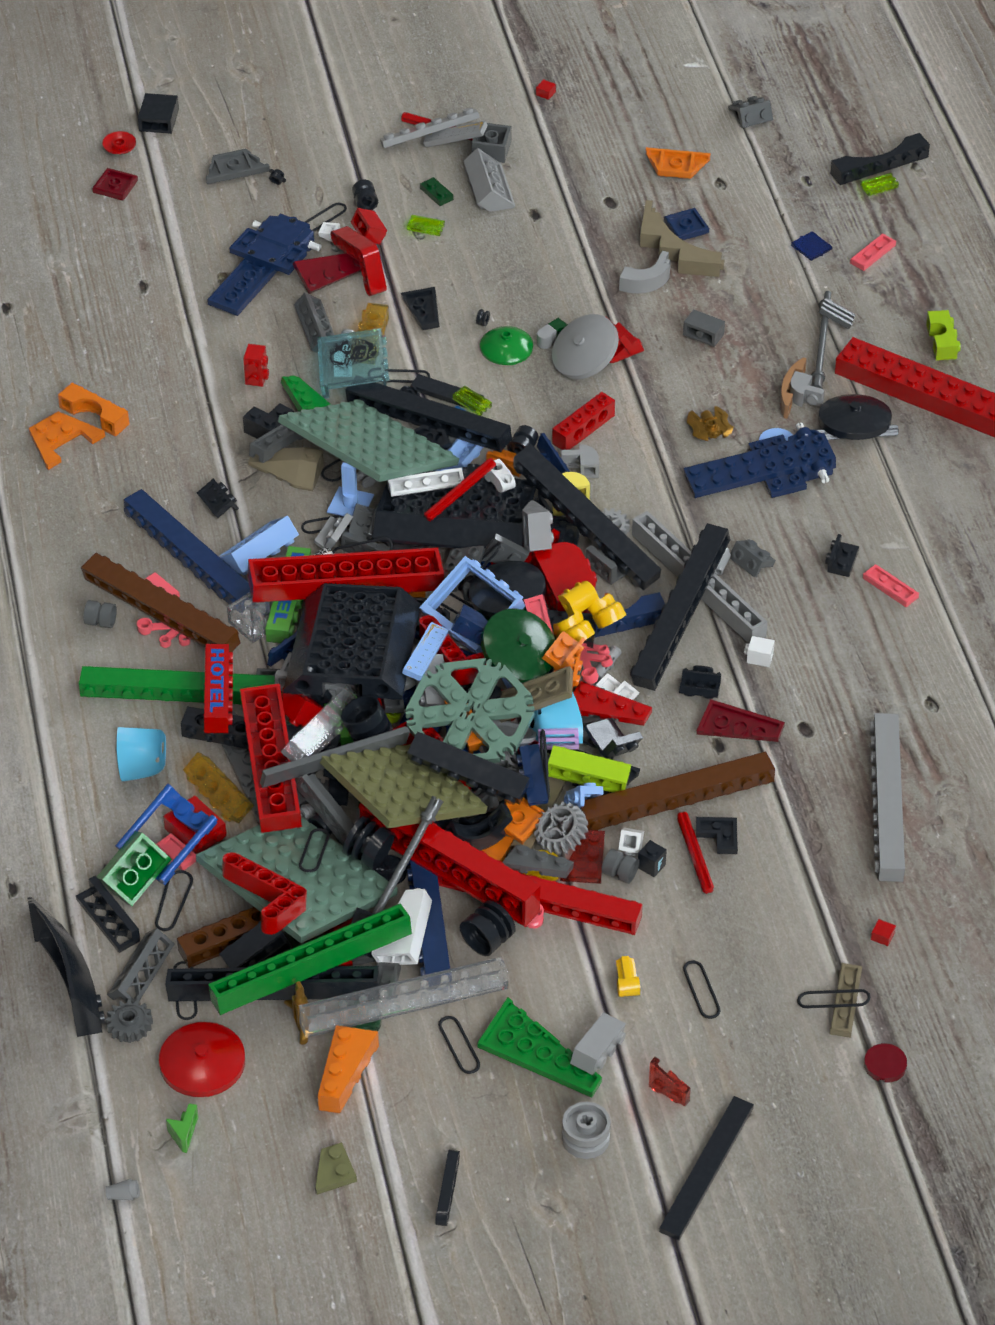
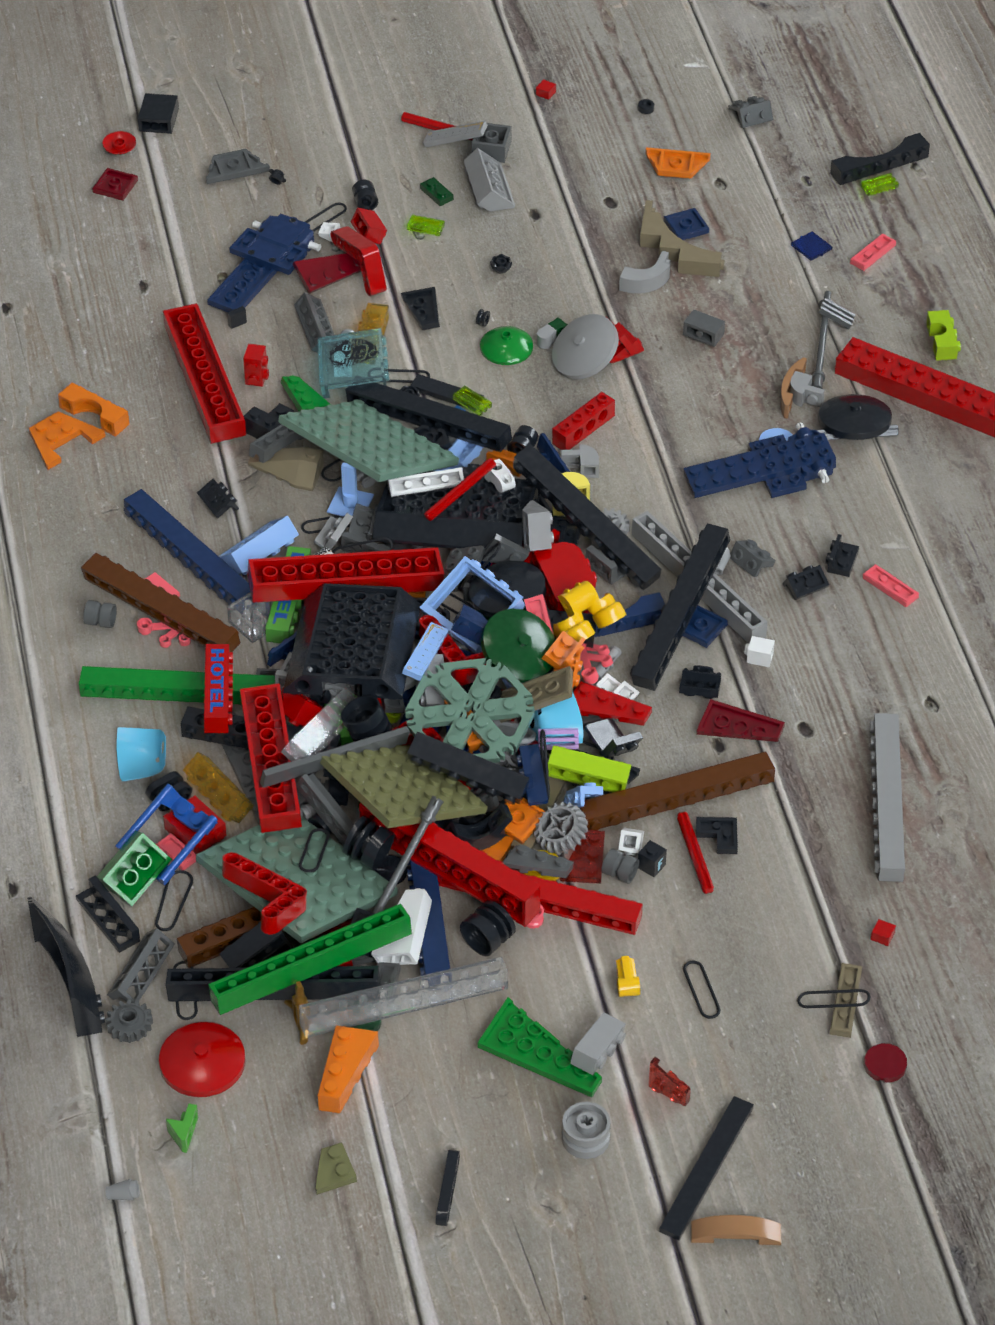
light grey plate [380,108,480,148] -> none
black piece [438,1016,480,1074] -> none
pearl gold piece [687,406,734,441] -> none
none -> black brick [145,771,192,811]
none -> red brick [163,303,246,444]
none -> black tile [227,306,247,329]
none -> black plate [490,254,512,273]
none -> black tile [638,99,655,114]
none -> dark blue plate [683,605,728,648]
none -> medium nougat slope [691,1215,781,1245]
none -> black bracket [782,565,830,600]

